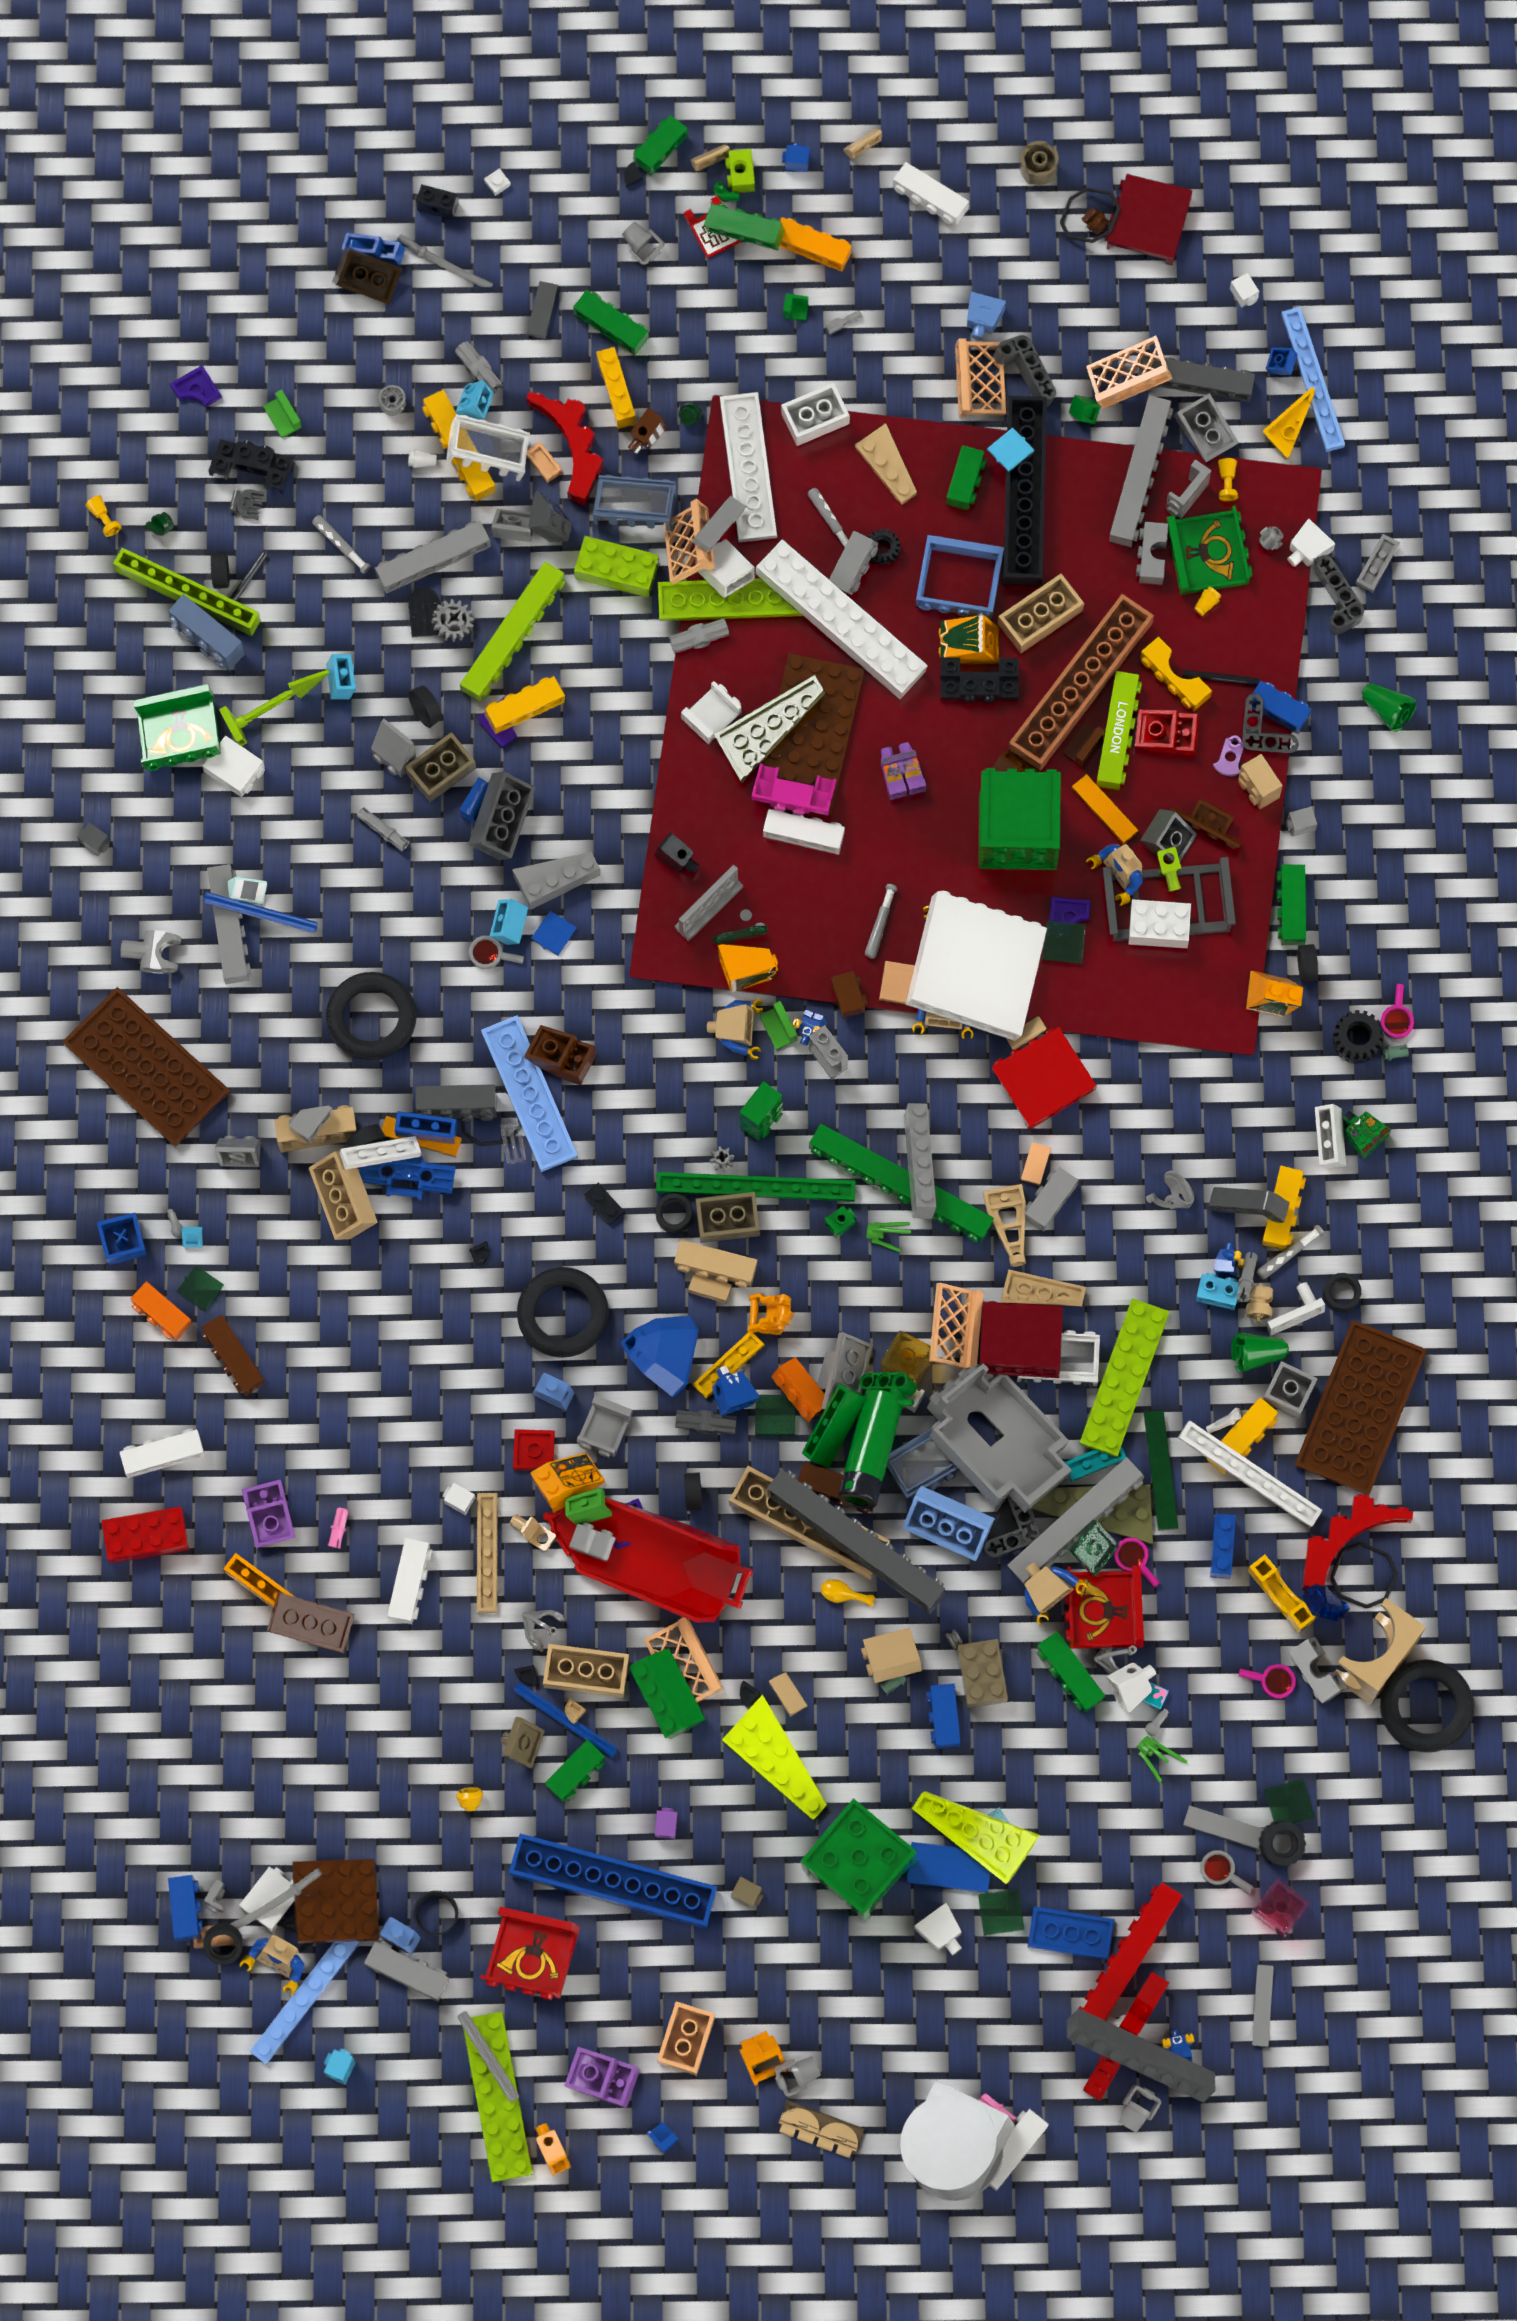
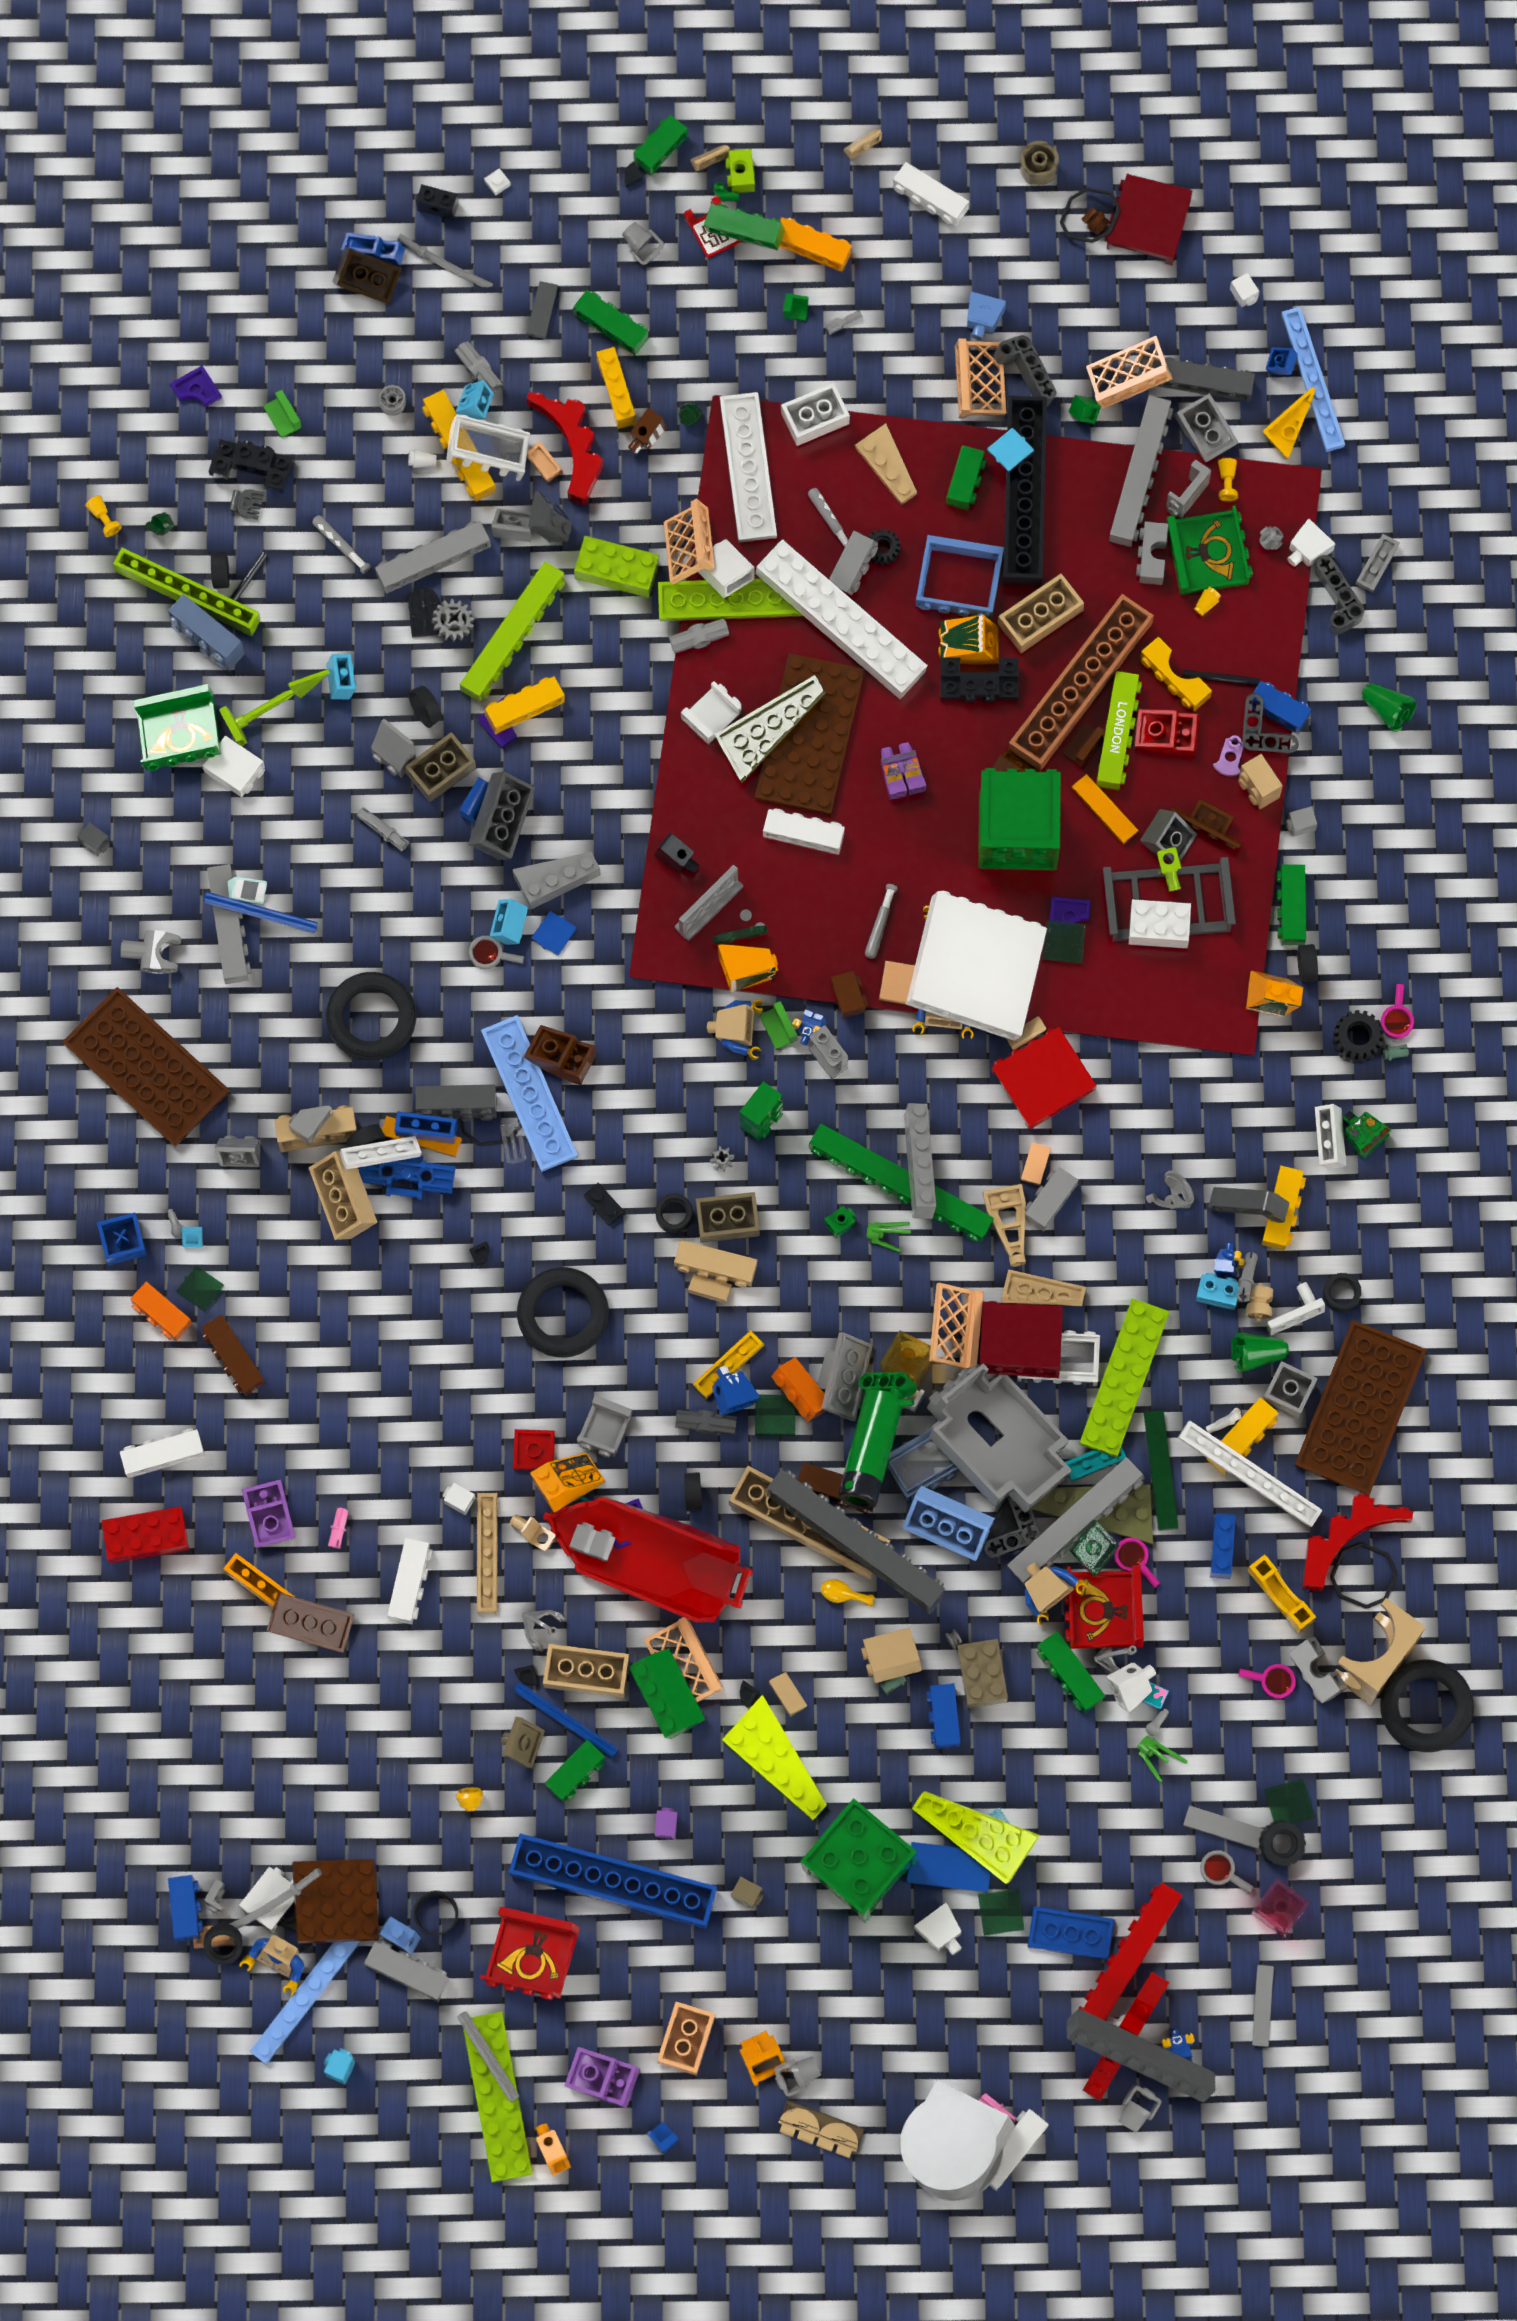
medium blue torso [532,1373,575,1411] -> none
bright green panel [565,1488,612,1525] -> none
tan tile [565,1698,586,1724] -> none
window [593,475,676,531] -> none
blue brick [621,1315,699,1397] -> none
green plate [656,1172,855,1202] -> none
light grey tile [692,496,746,553] -> none
light orange piece [747,1293,795,1335] -> none
dark pink bracket [752,764,836,815] -> none
blue brick [782,144,810,172] -> none
green brick [802,1383,867,1468] -> none
torso [1086,844,1143,906] -> none
light grey piece [1257,1225,1324,1279] -> none
clear blue arch [1302,1584,1350,1621] -> none

